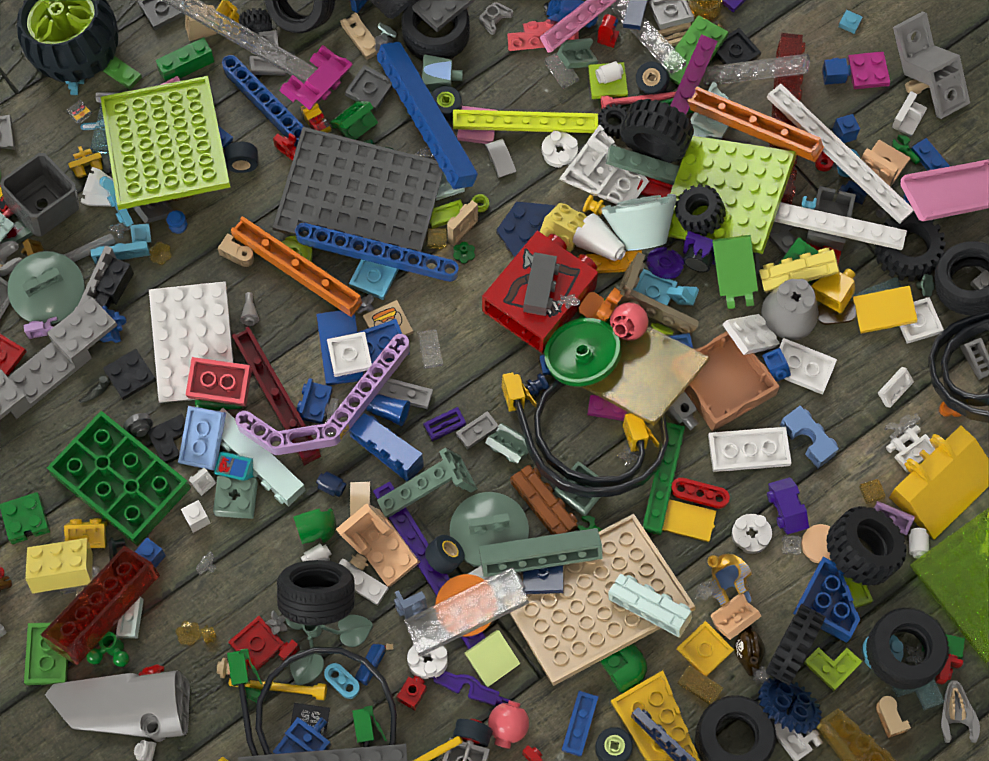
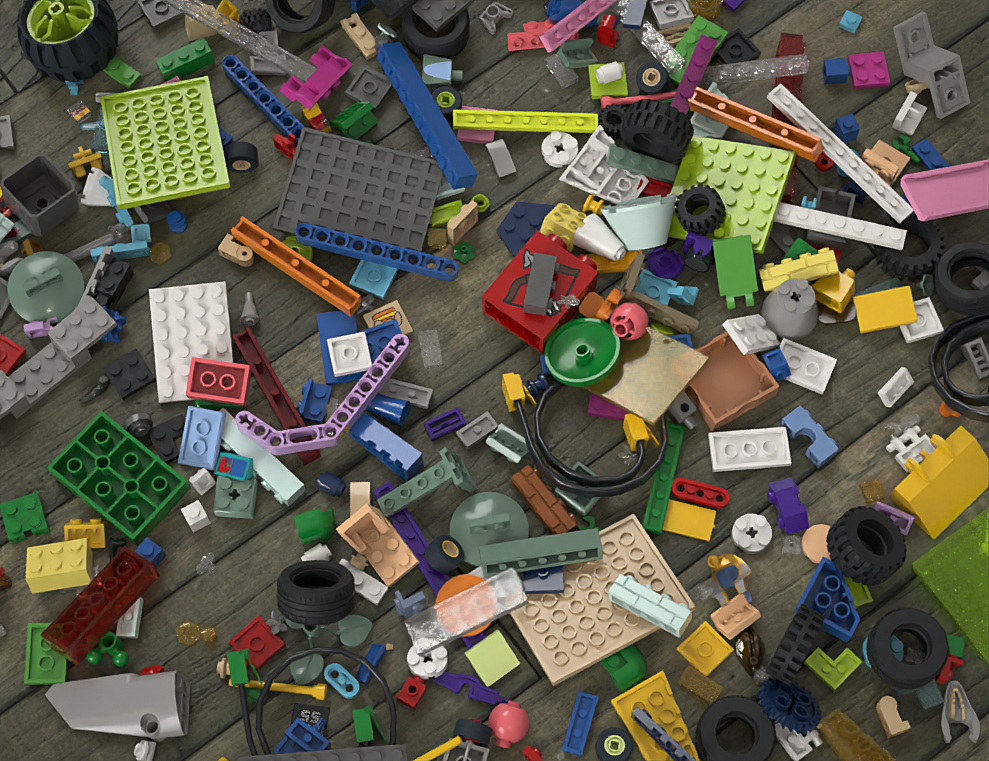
red plate [278,639,300,662] -> none
white brick [908,528,929,559] -> none

